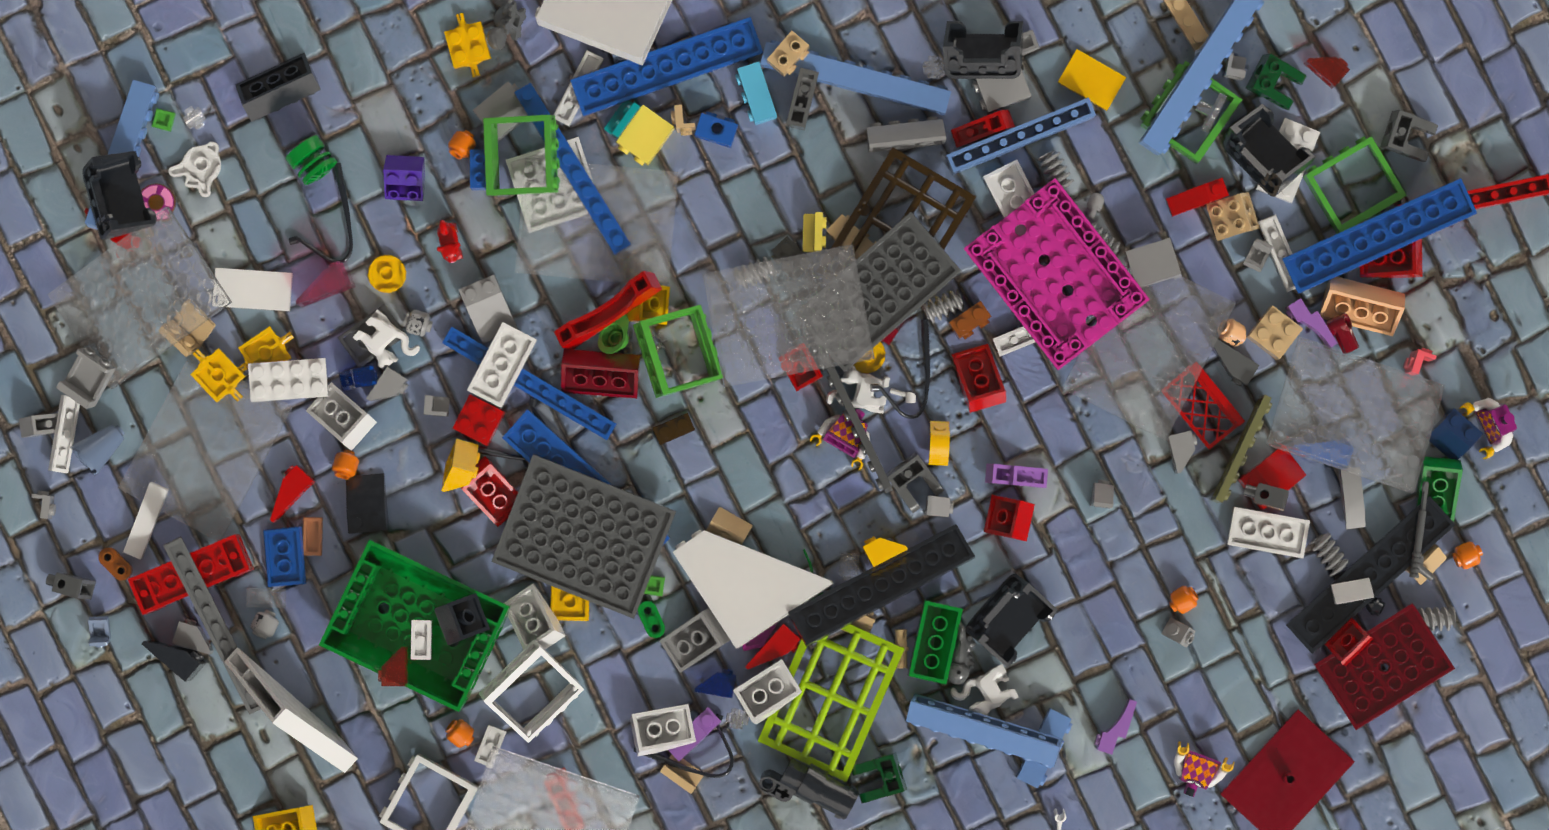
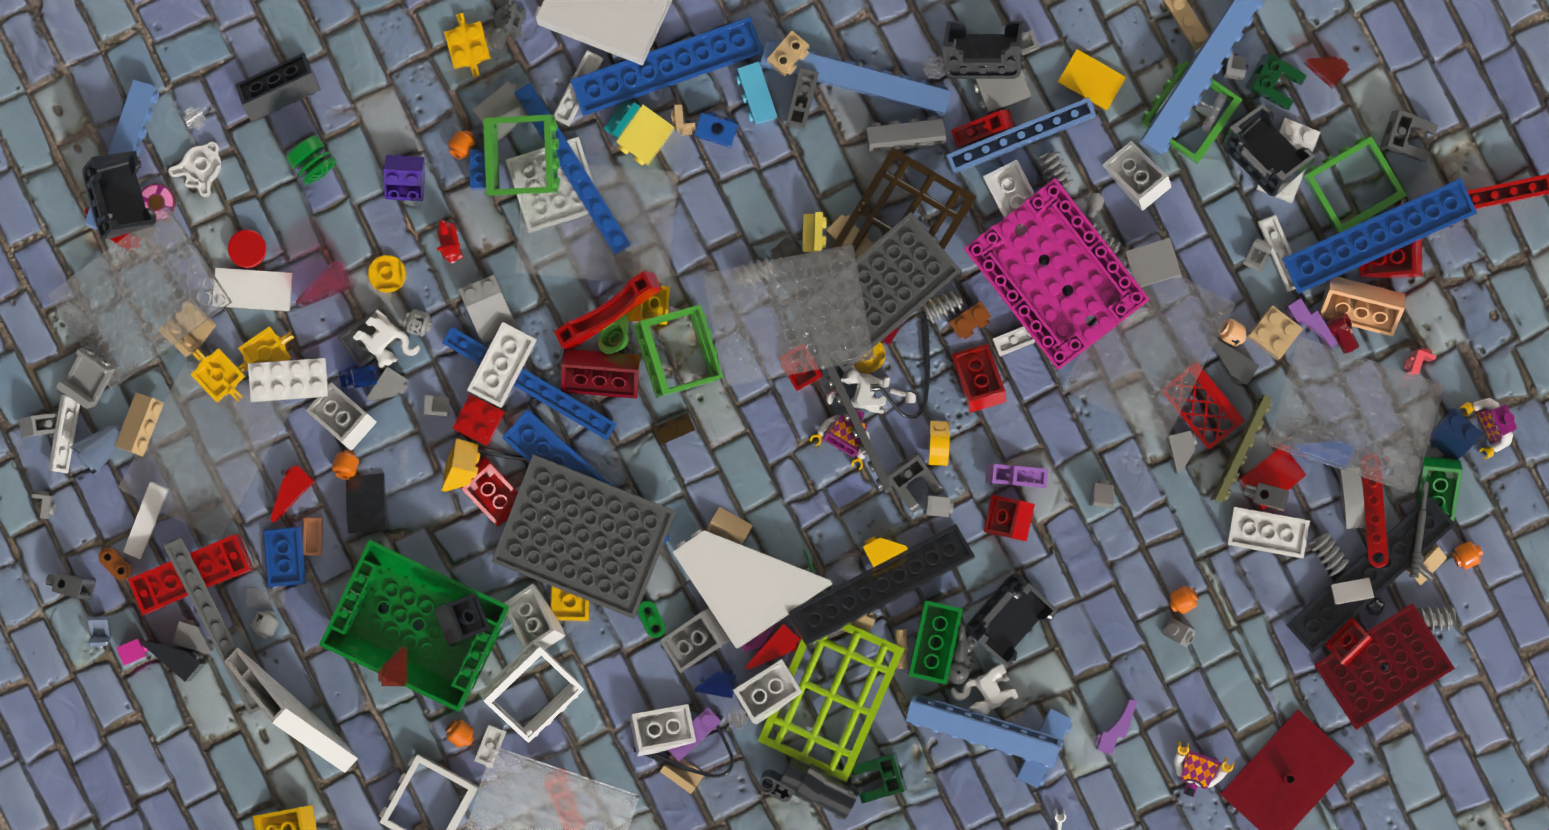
bright green tile [152,108,176,132] -> none
black piece [289,163,353,264] -> none
white plate [411,620,432,660] -> none
bright green tile [644,575,665,596] -> none
red slope [1166,177,1229,217] -> none
tan bracket [1207,192,1260,241] -> none
none -> tan brick [115,393,164,457]
none -> dark pink brick [116,638,149,665]
none -> red tile [228,229,267,268]
none -> white slope [1102,141,1171,211]
none -> red plate [1361,454,1388,568]

